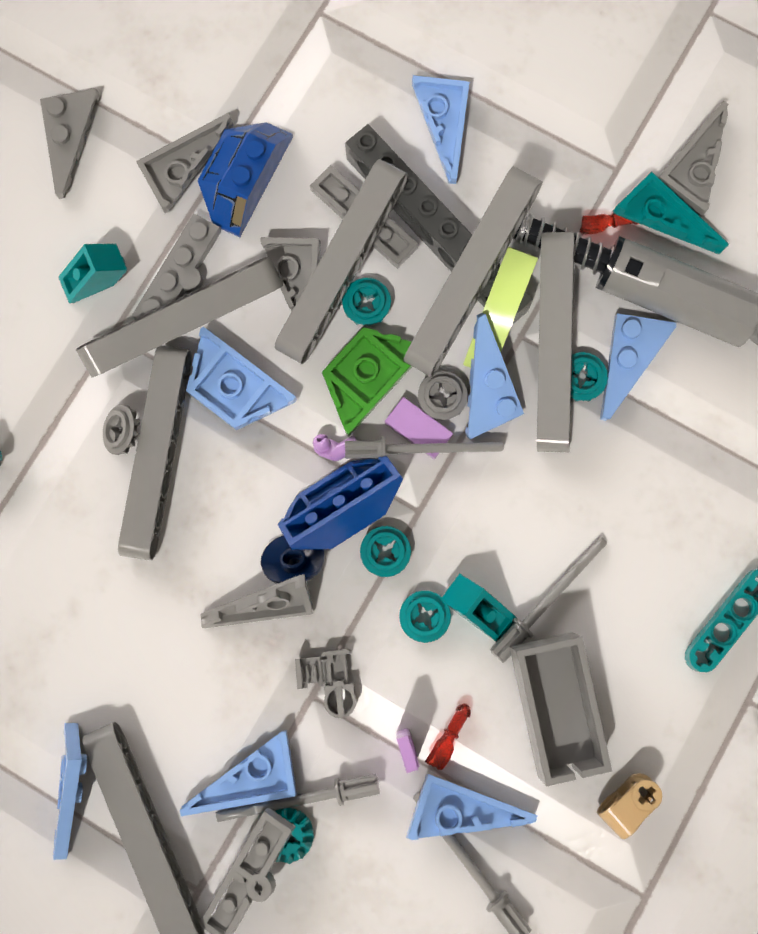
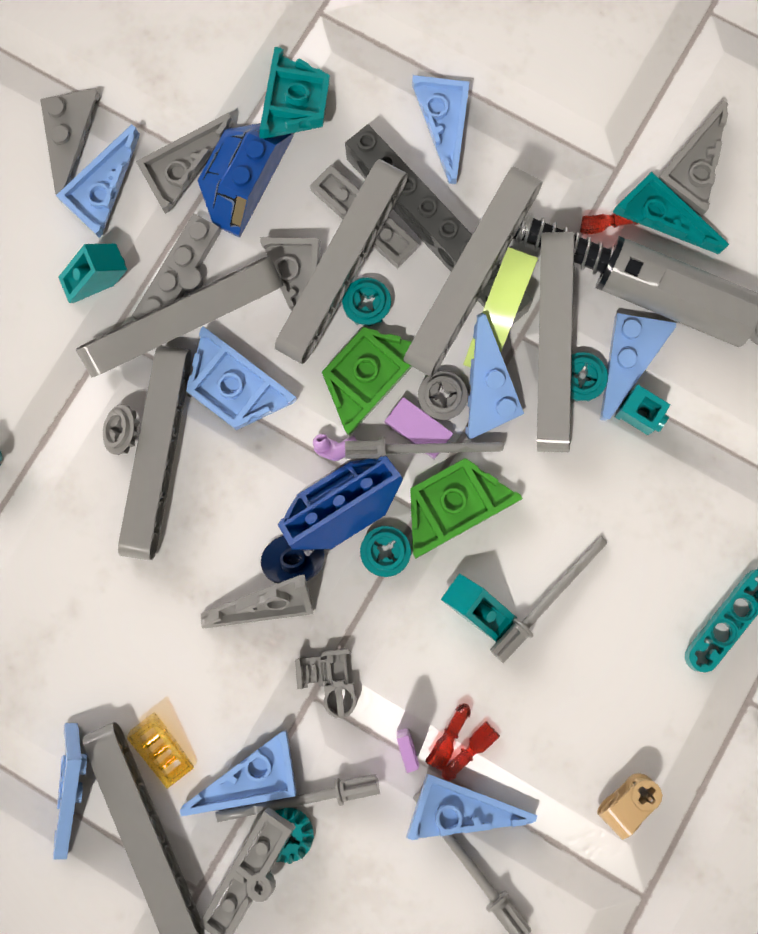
teal gear [399,591,451,643] -> none
light grey piece [509,632,612,787] -> none
none -> light blue wing [56,124,140,238]
none -> clear yellow slope [127,712,194,789]
none -> teal wing [259,47,330,139]
none -> bright green wing [410,458,523,559]
none -> clear red piece [442,721,500,781]
none -> teal brick [615,385,671,435]

